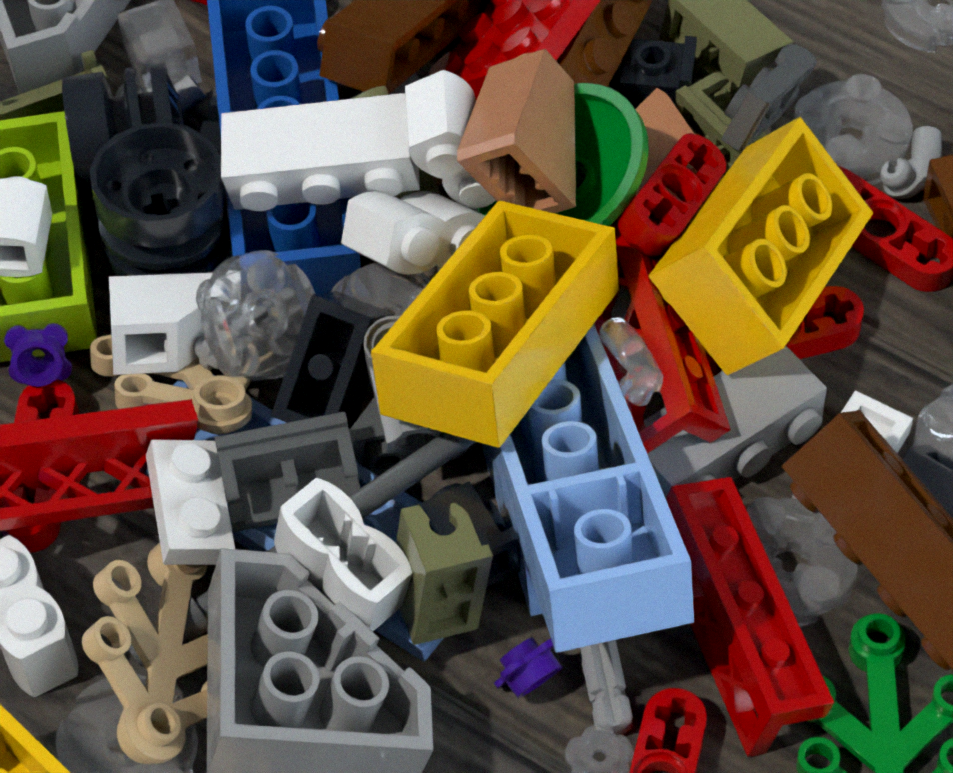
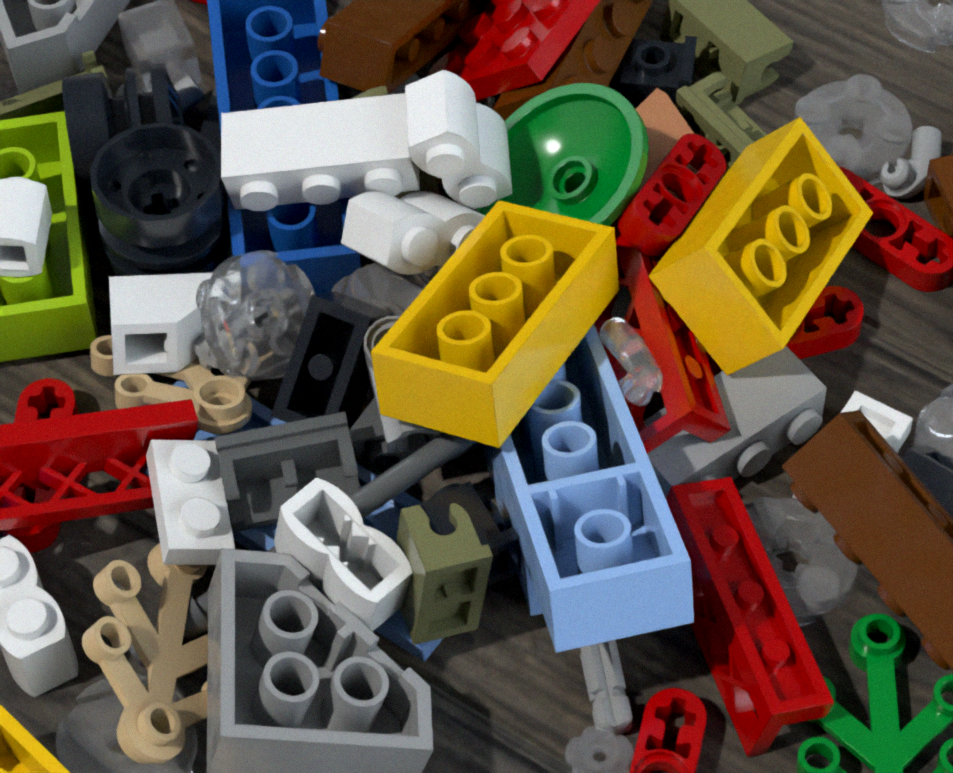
dark purple plate [4,323,72,387] -> none
nougat slope [457,49,576,213] -> none
dark purple plate [494,637,562,699] -> none
dark grey hinge [721,43,817,152] -> none

